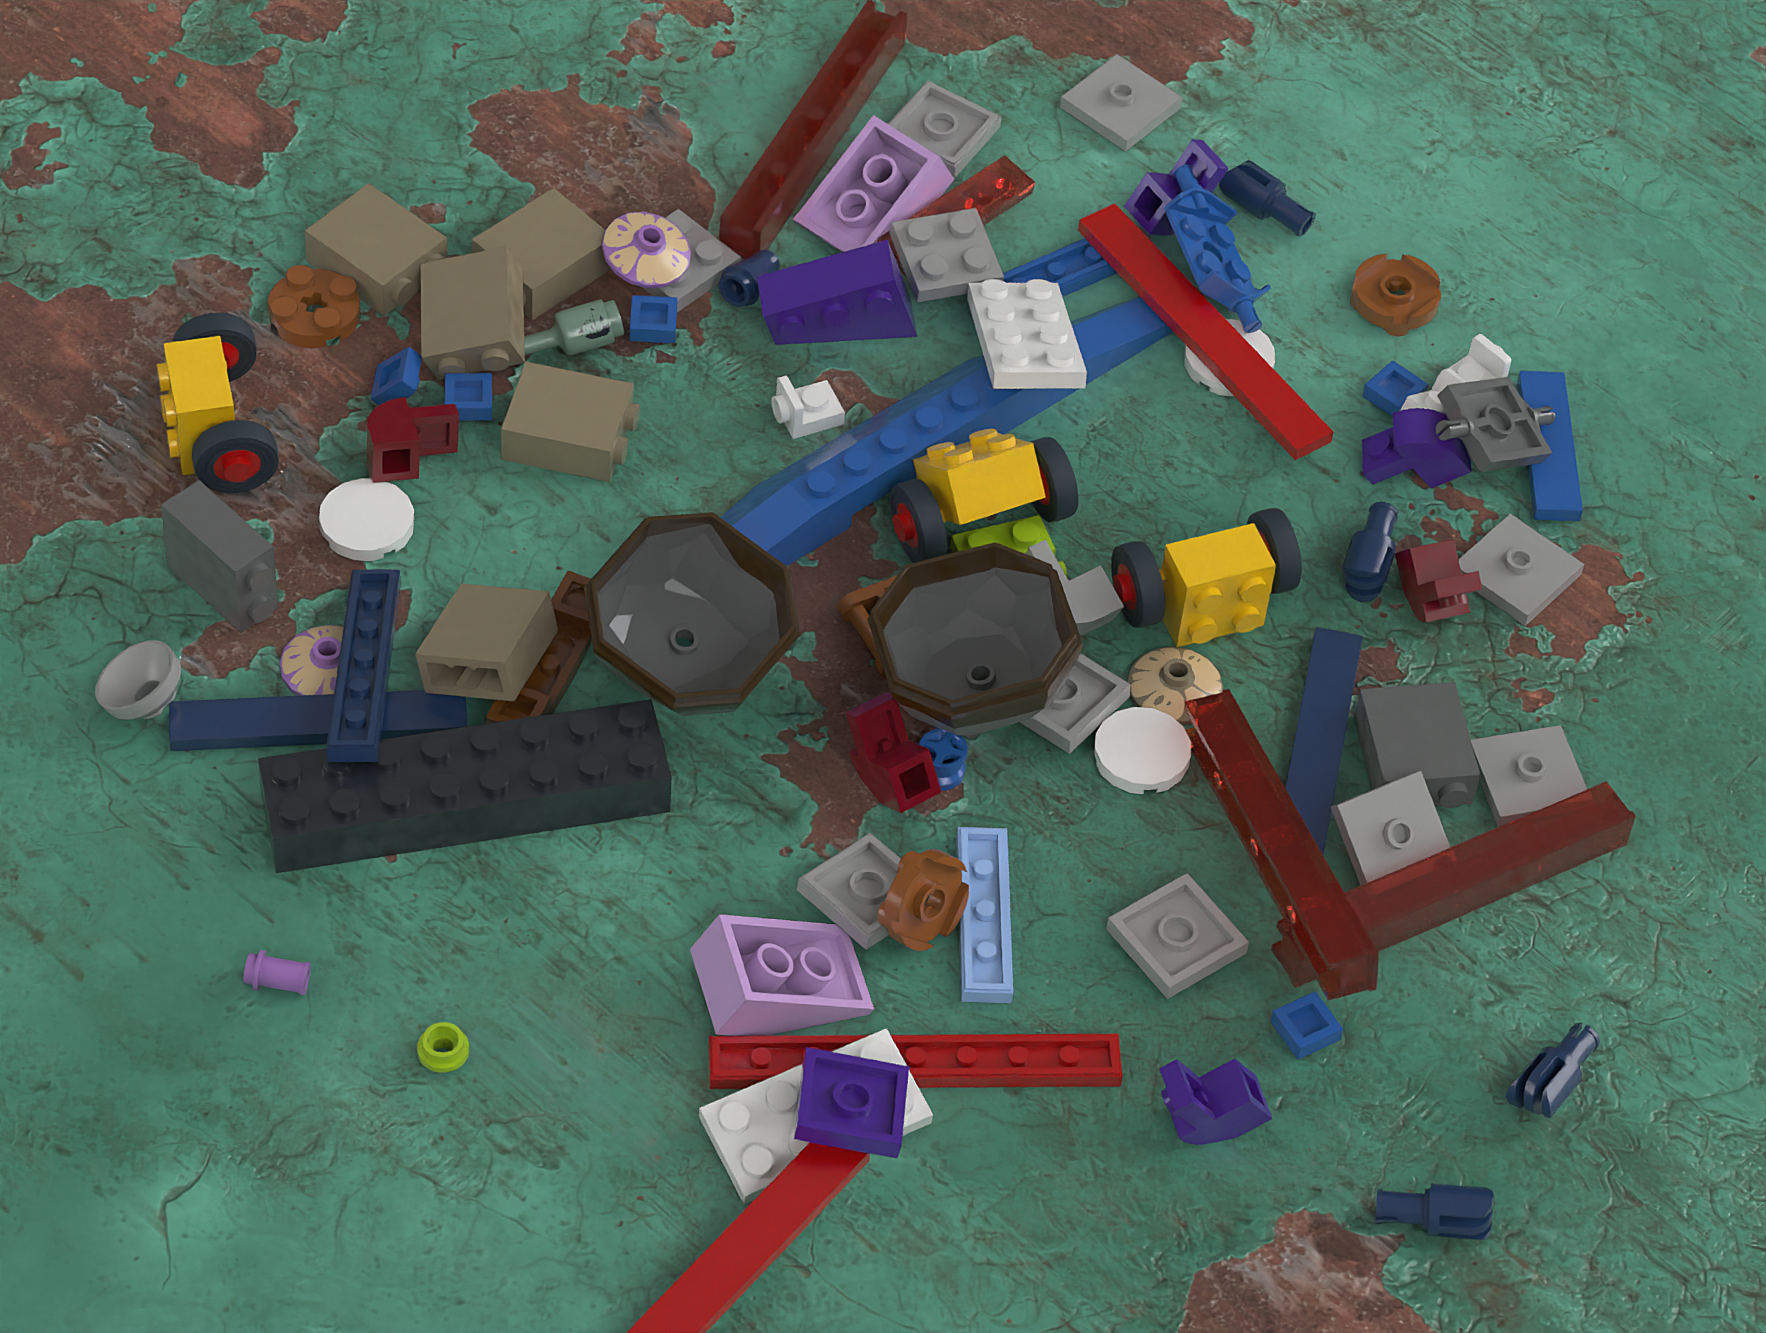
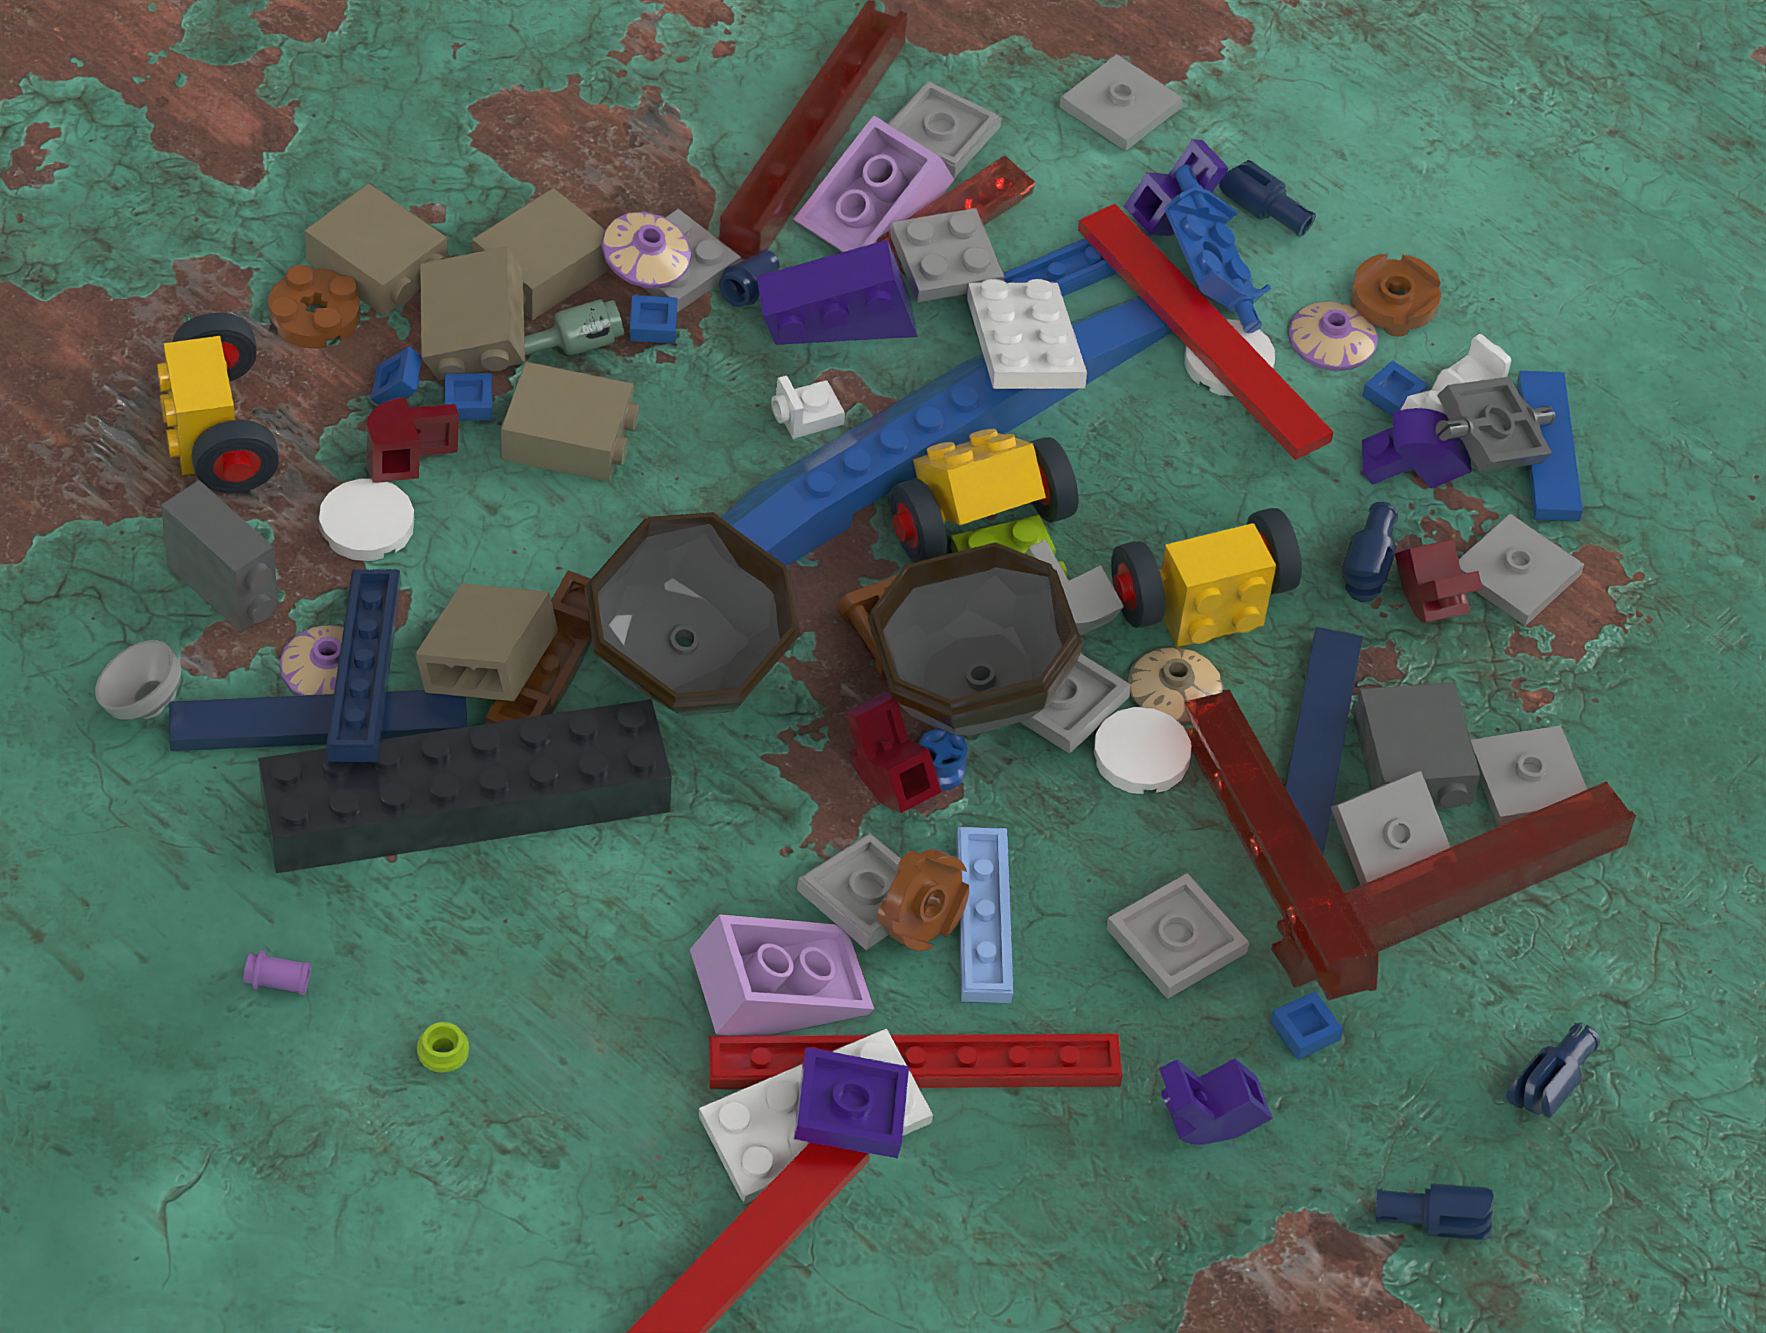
none -> tan dish [1288,301,1378,371]

